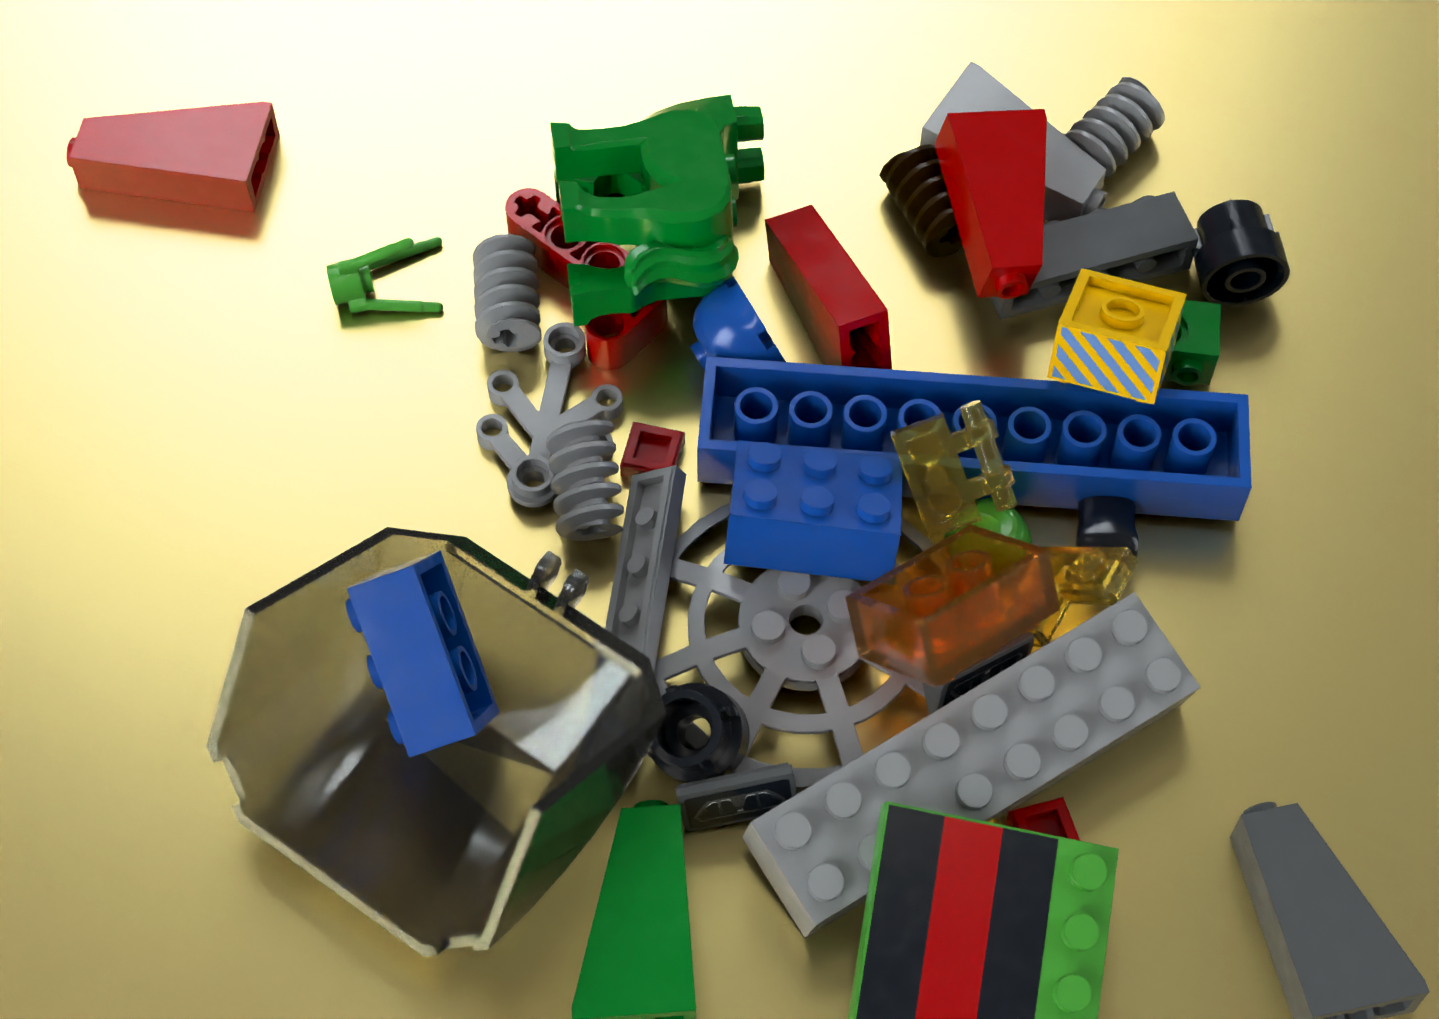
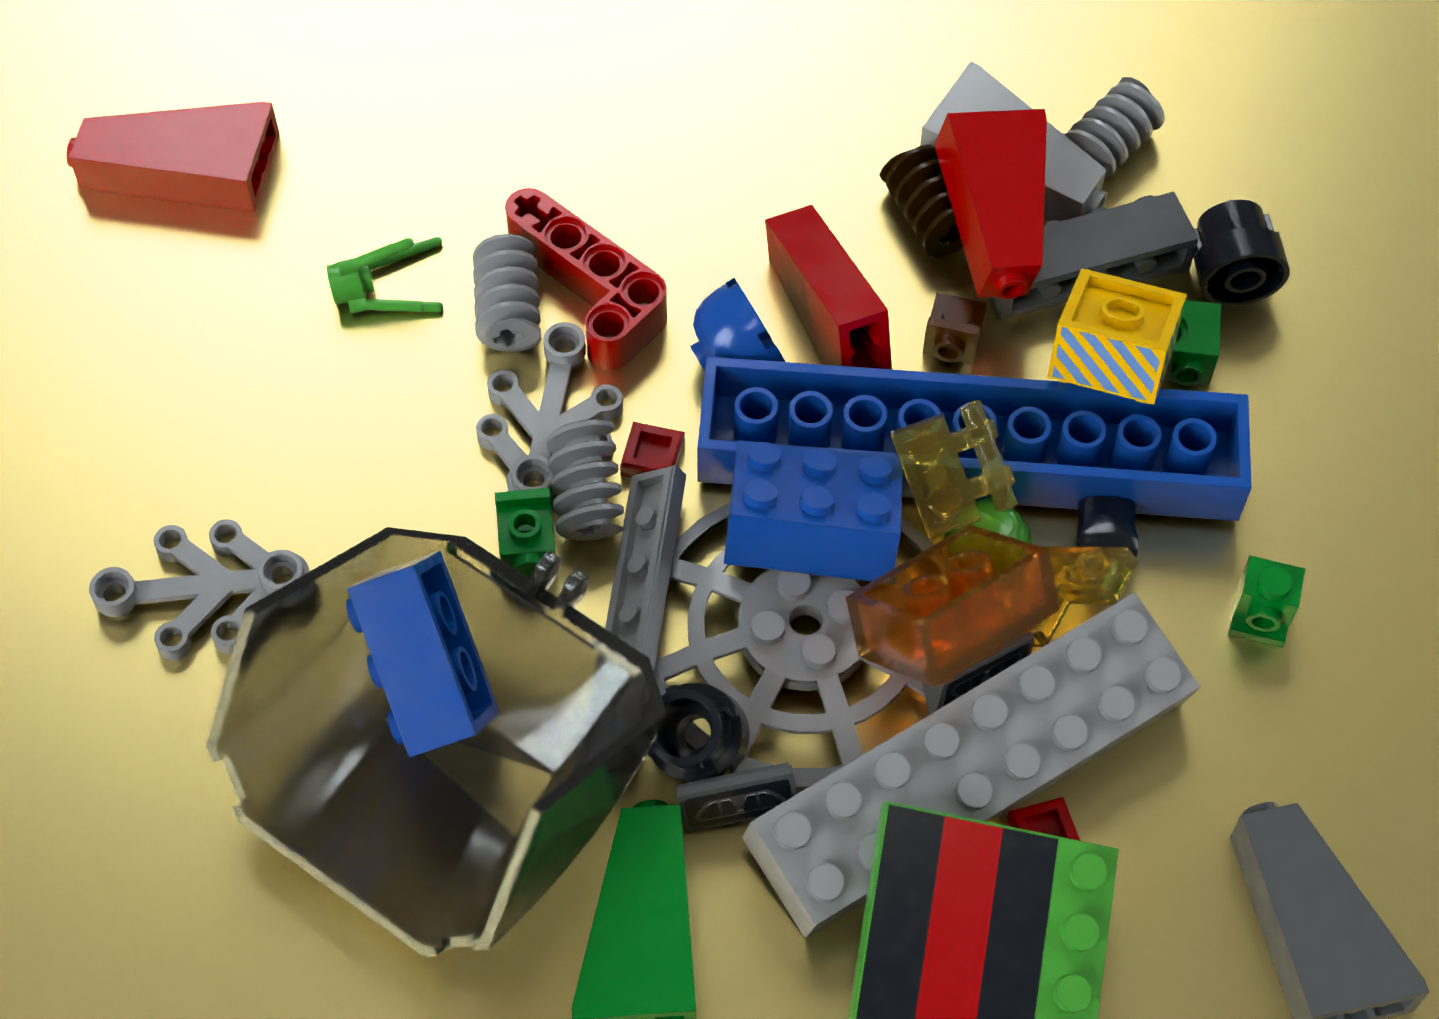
green piece [550,94,765,326] -> none
none -> light grey plant [89,519,311,660]
none -> green brick [494,487,557,579]
none -> reddish brown bracket [922,292,987,364]
none -> green brick [1228,555,1306,648]

